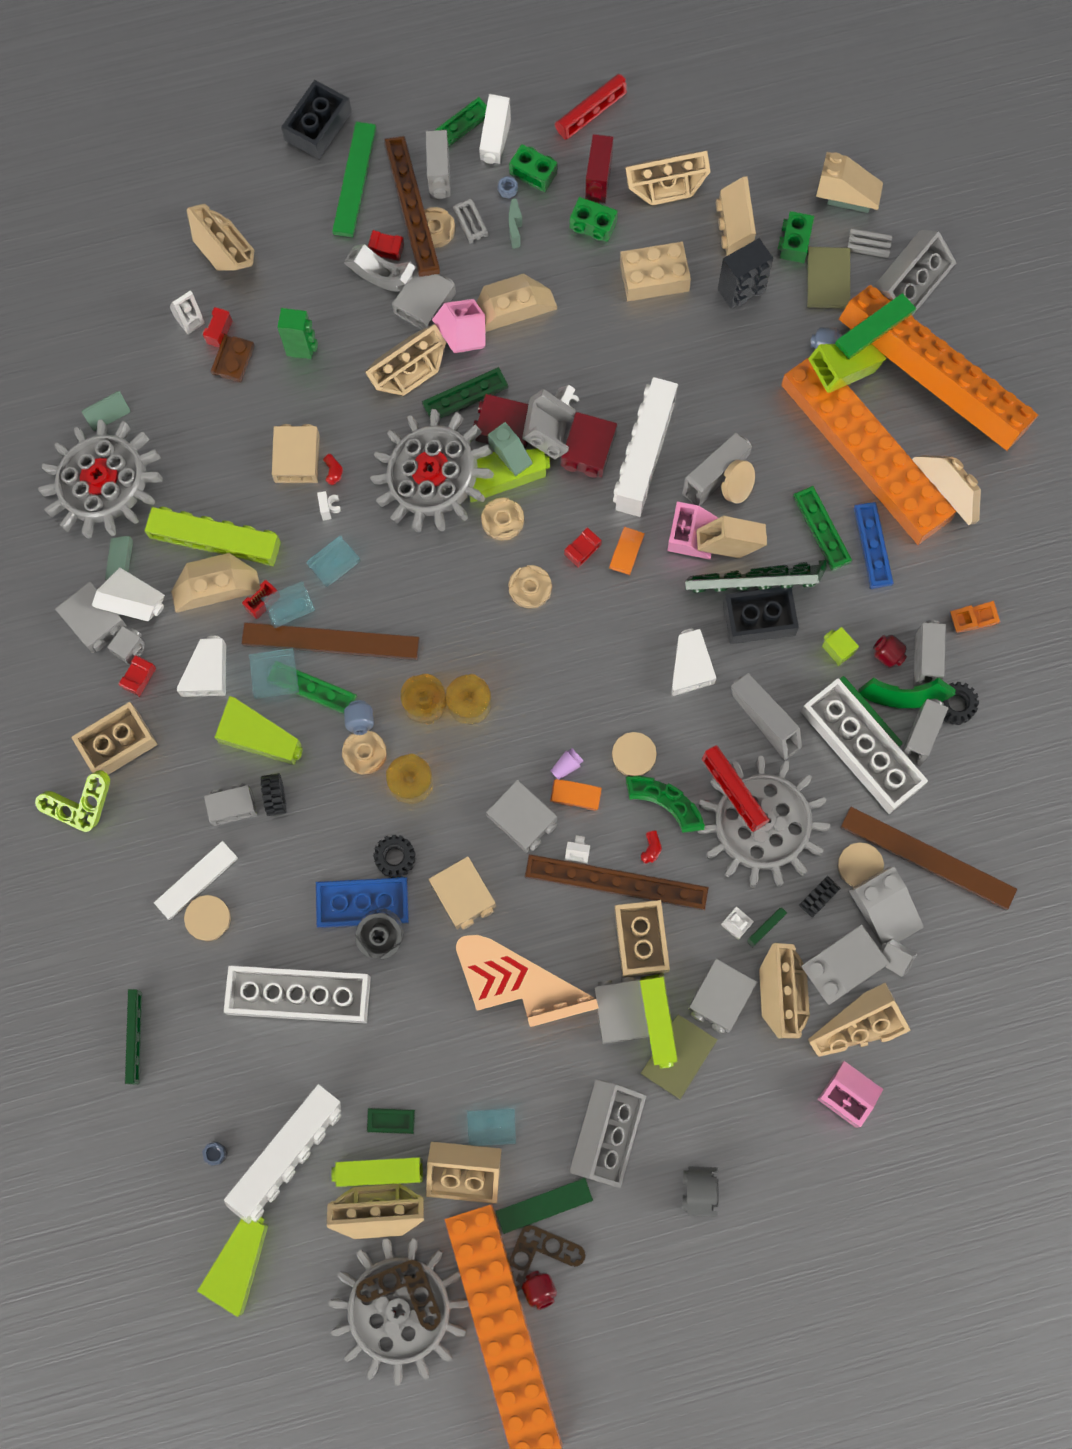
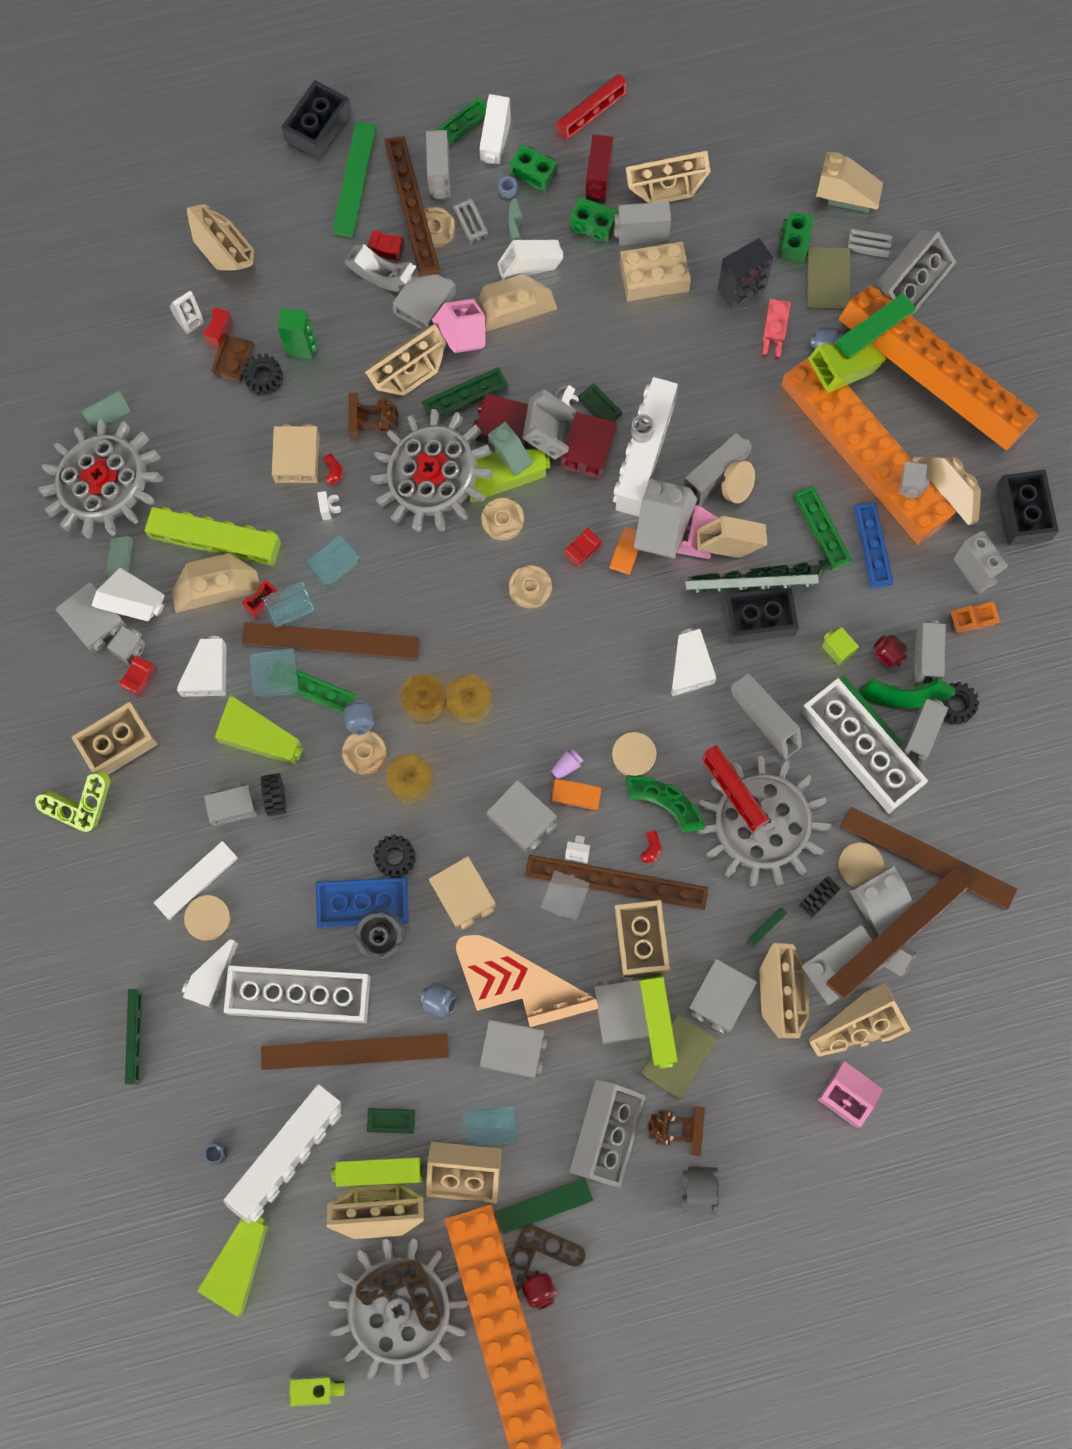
tan slope [716,176,756,256] -> none
white tile [721,906,754,940] -> none
none -> white slope [182,939,238,1009]
none -> black tyre [243,353,283,396]
none -> reddish brown tile [261,1034,449,1070]
none -> lime torso [289,1374,344,1406]
none -> reddish brown tile [348,392,399,441]
none -> sand blue head [421,983,457,1017]
none -> light grey brick [480,1020,548,1079]
none -> white slope [497,240,563,280]
none -> clear piece [541,870,590,921]
none -> dark green tile [578,383,623,422]
none -> light grey brick [614,202,671,246]
none -> light grey wheel [631,414,654,443]
none -> light grey slope [634,479,697,559]
none -> reddish brown tile [648,1106,705,1156]
none -> coral hinge [762,299,791,357]
none -> reddish brown tile [826,867,973,1001]
none -> light grey brick [898,461,929,498]
none -> light grey panel [954,531,1008,594]
none -> black brick [996,470,1059,546]

